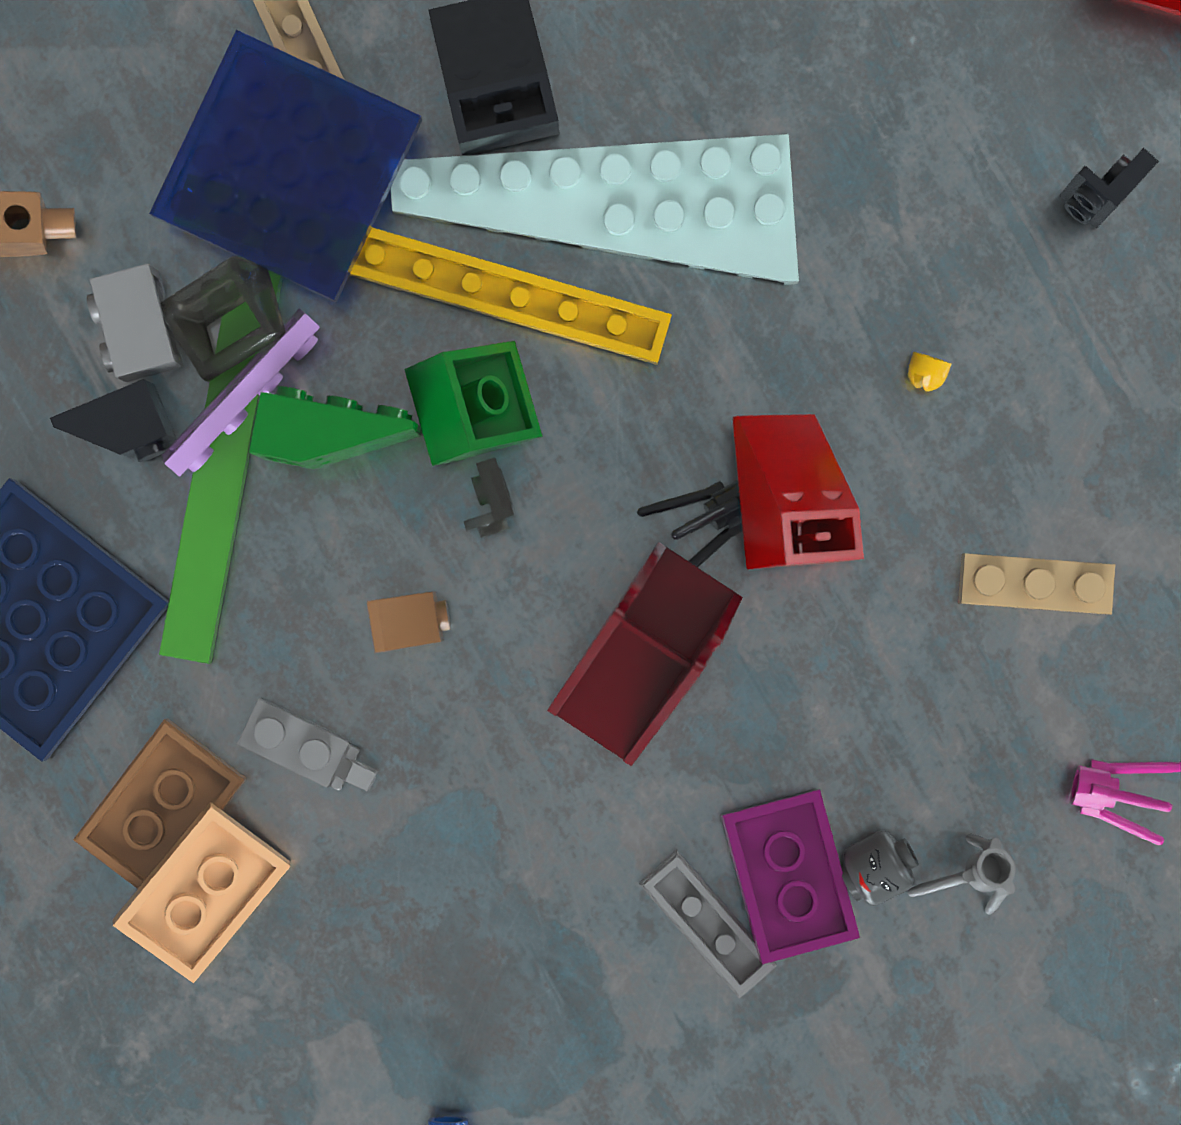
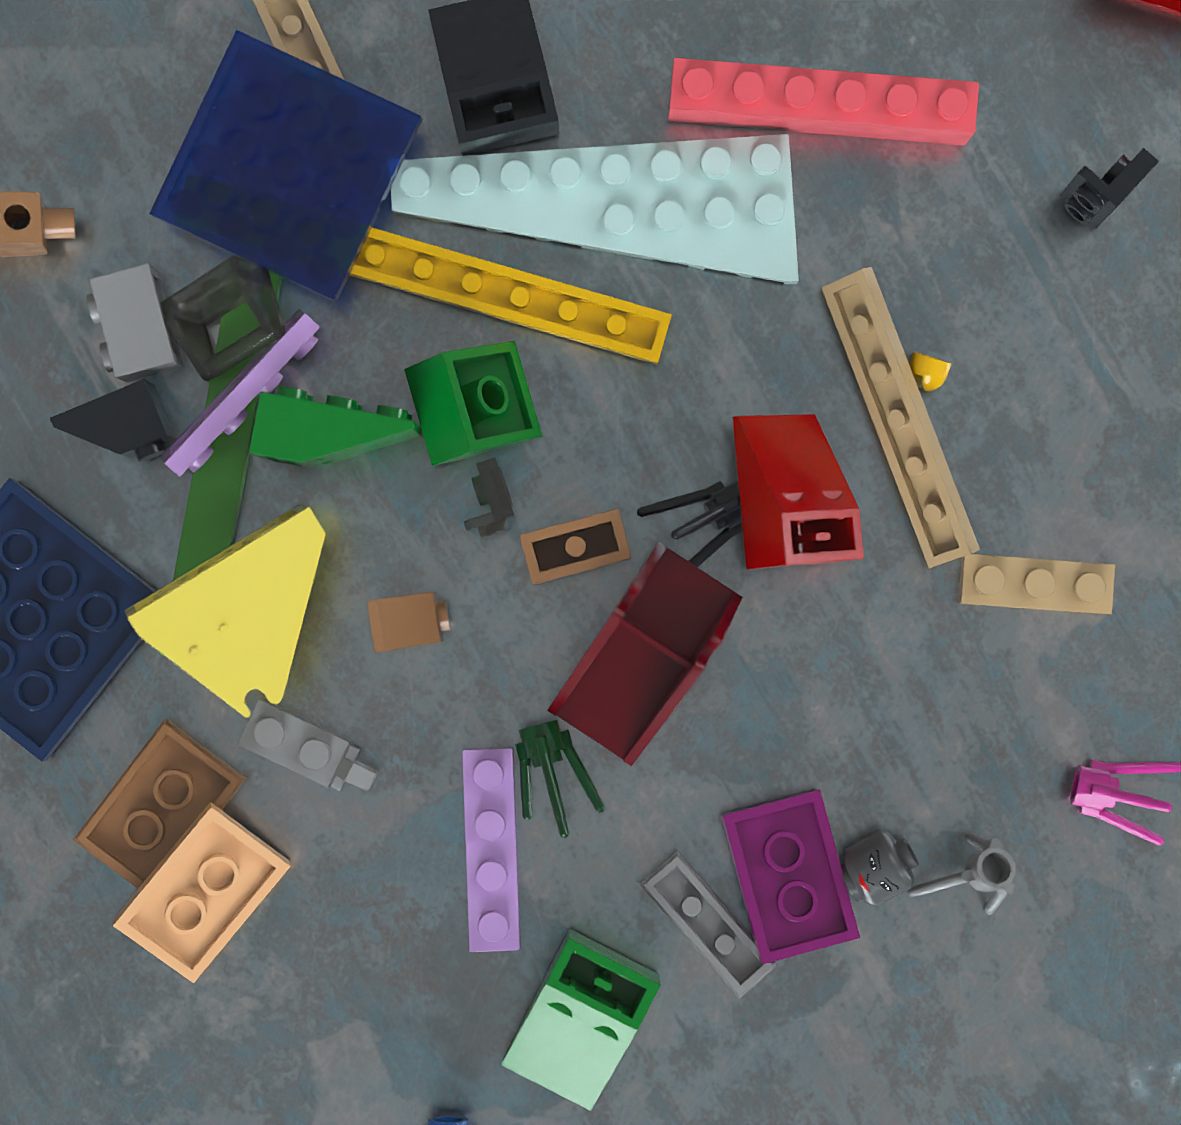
none -> light yellow ladder [125,505,326,718]
none -> lavender plate [462,747,521,952]
none -> slope [501,929,661,1111]
none -> dark green plant [515,720,605,838]
none -> medium nougat brick [519,508,632,585]
none -> coral brick [668,58,979,146]
none -> tan plate [821,267,980,568]

